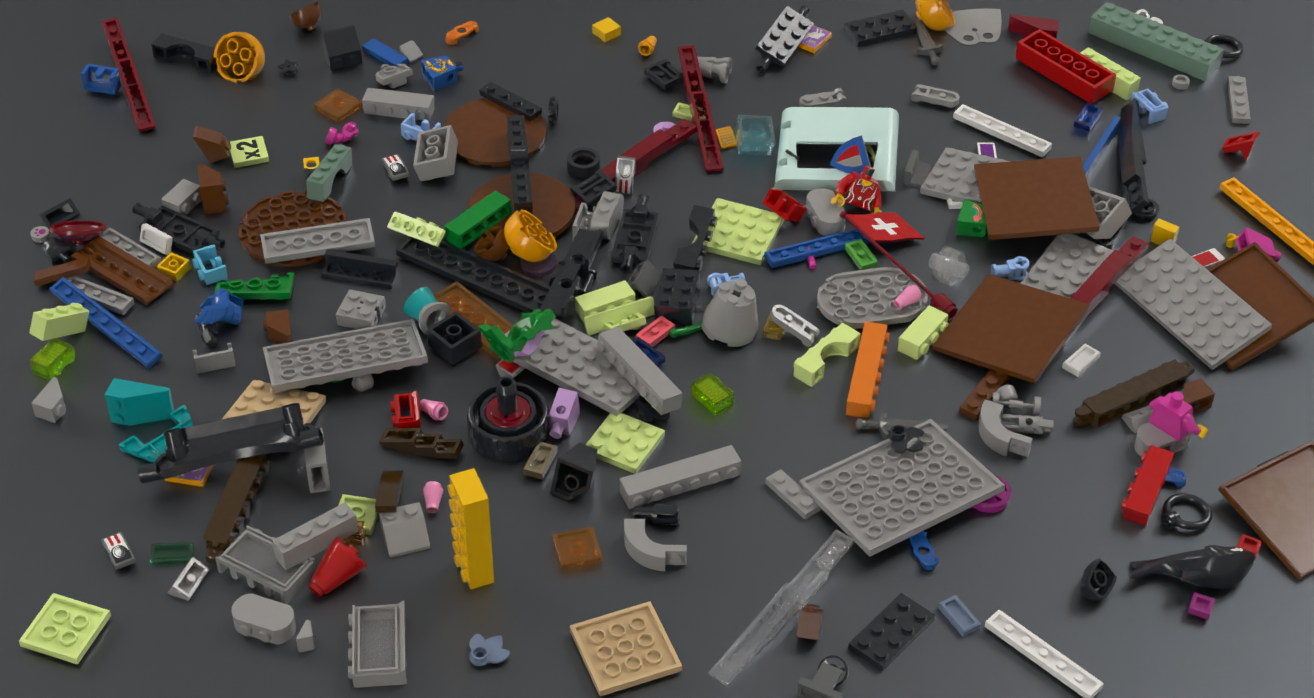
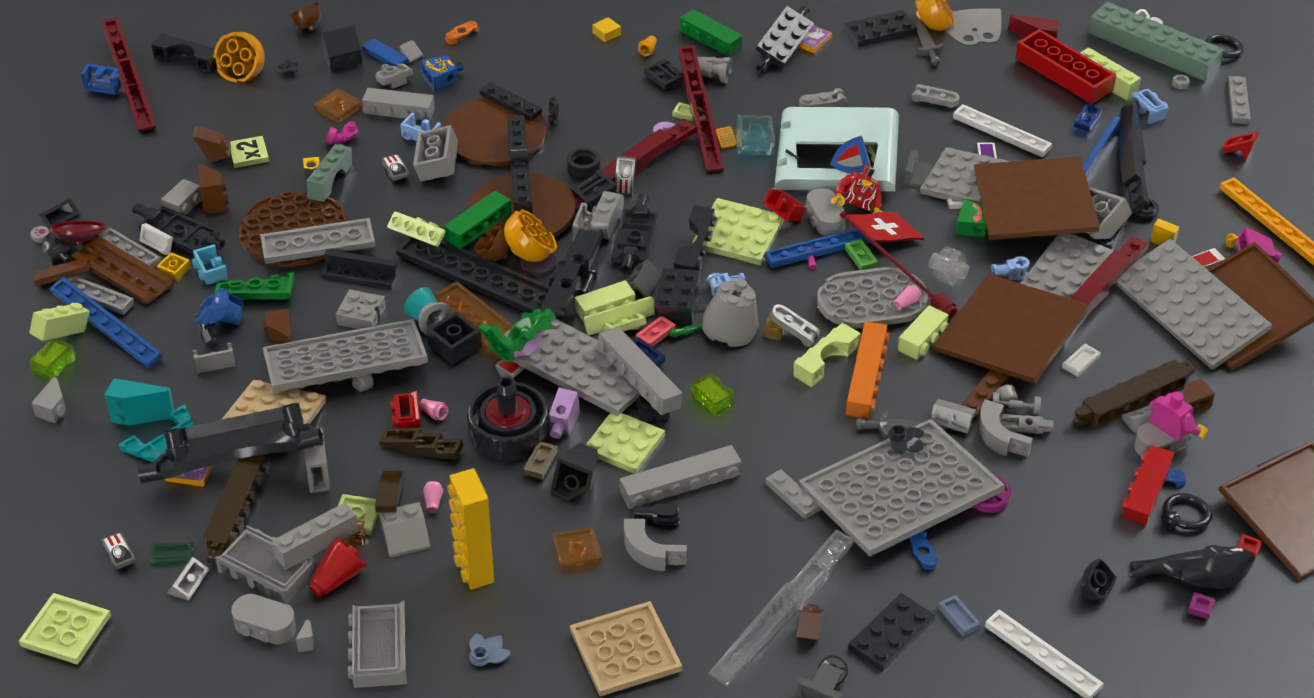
none -> green brick [680,9,742,57]
none -> light grey hinge [930,399,976,433]

